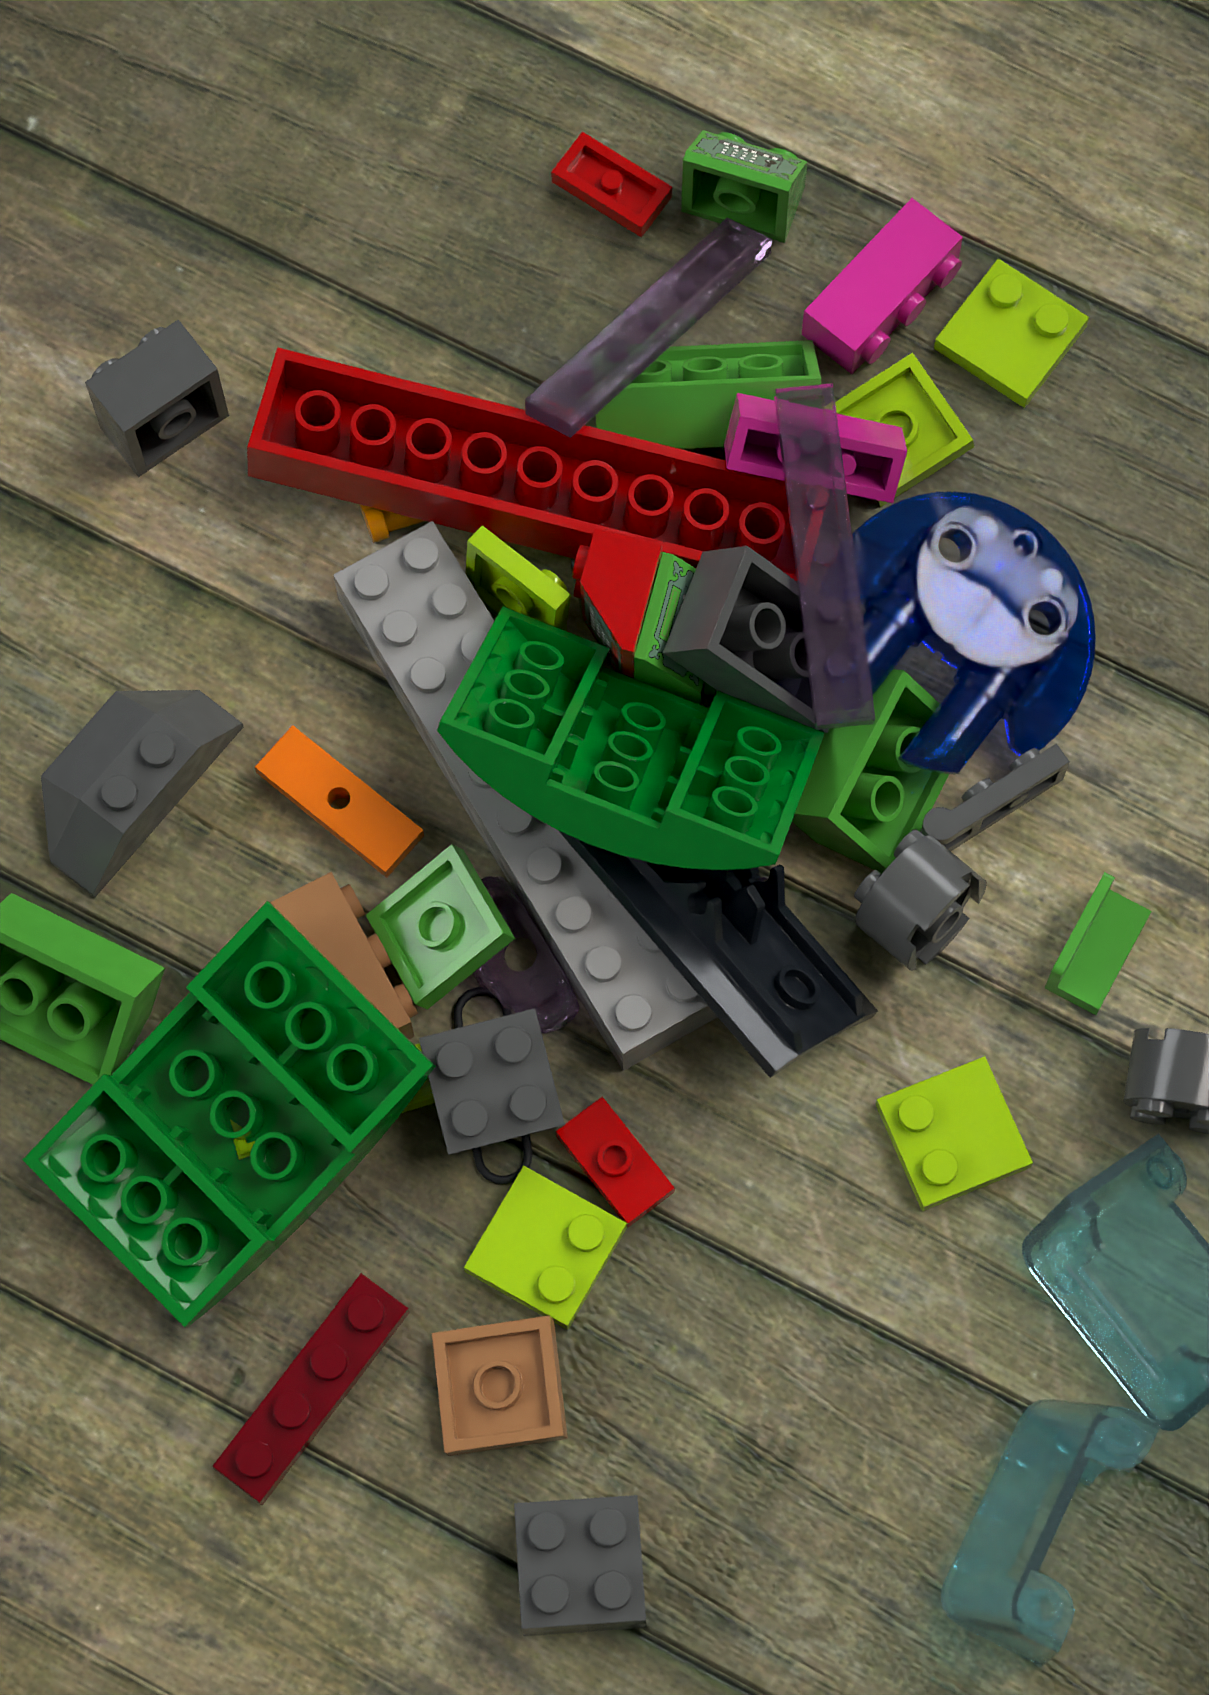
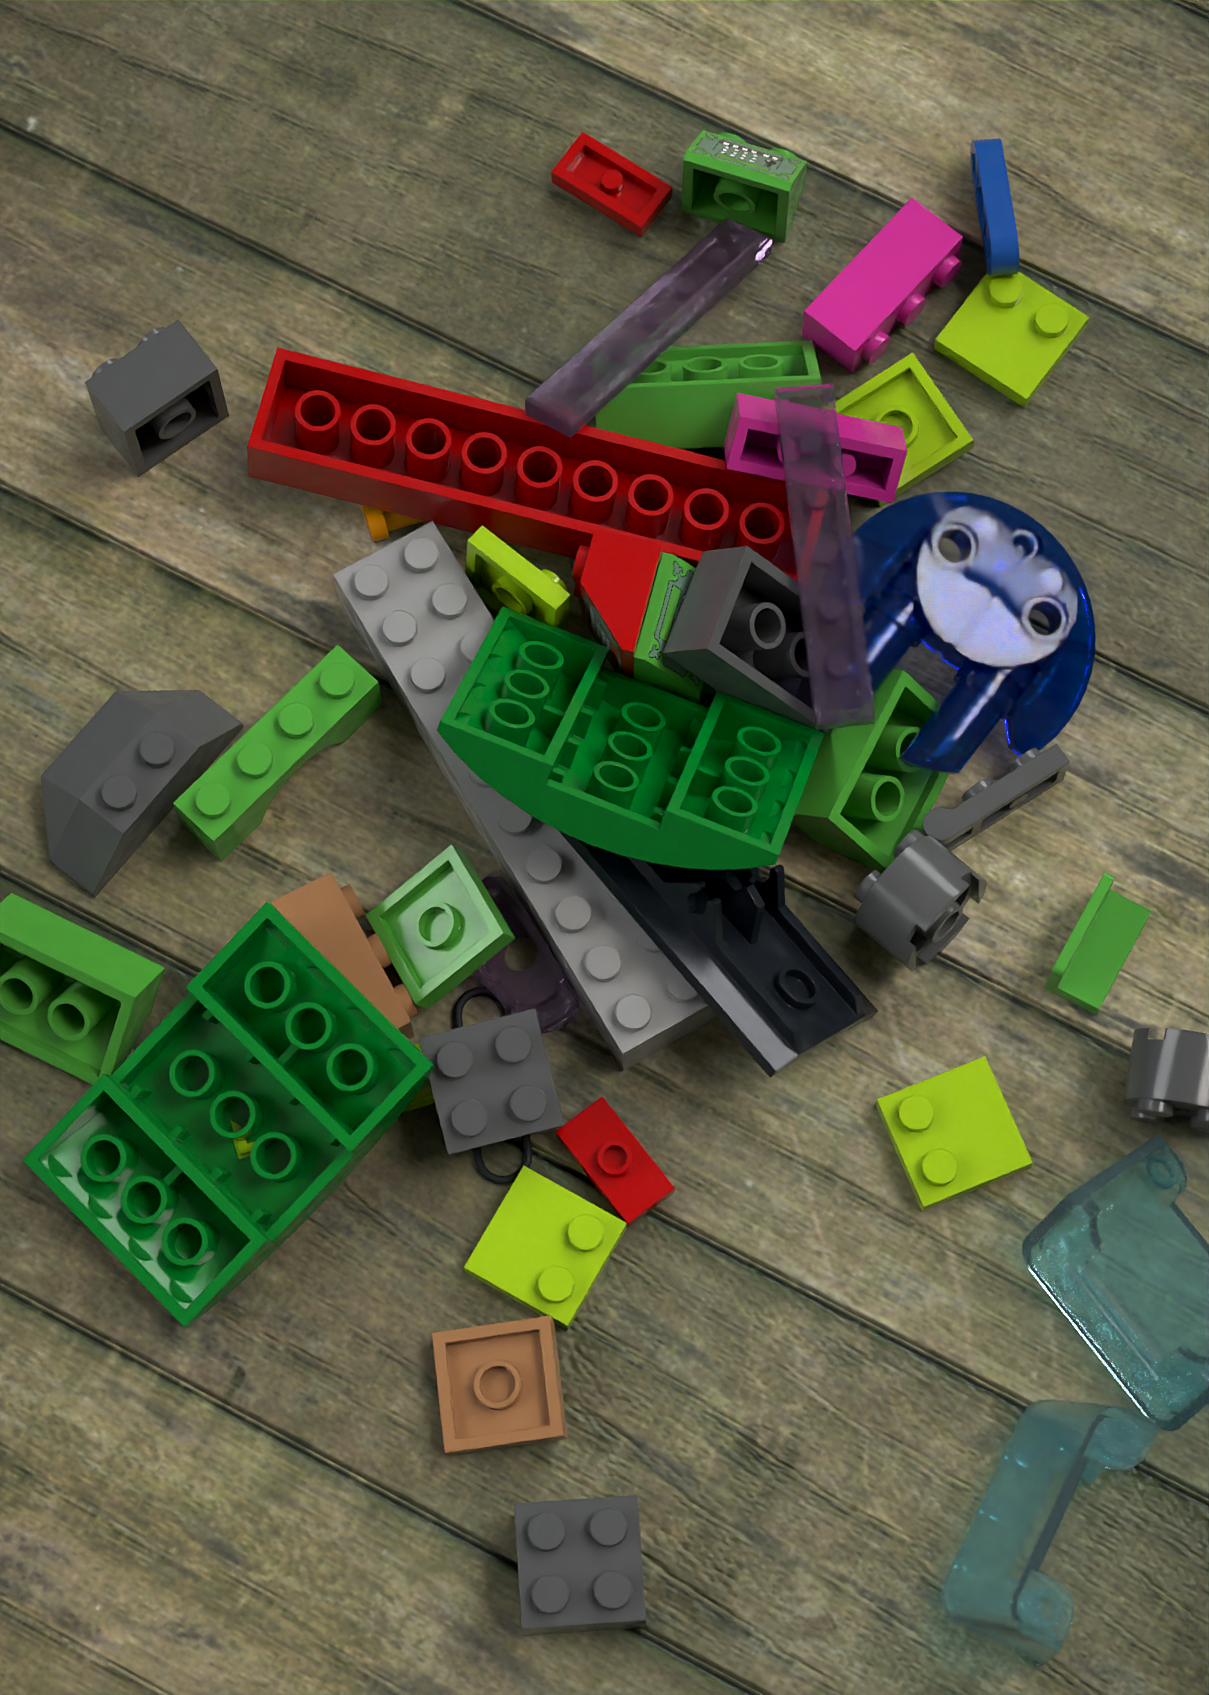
dark red plate [212,1273,410,1505] -> none
orange tile [255,725,424,878] -> none
none -> bright green arch [173,645,383,862]
none -> blue beam [970,138,1019,276]

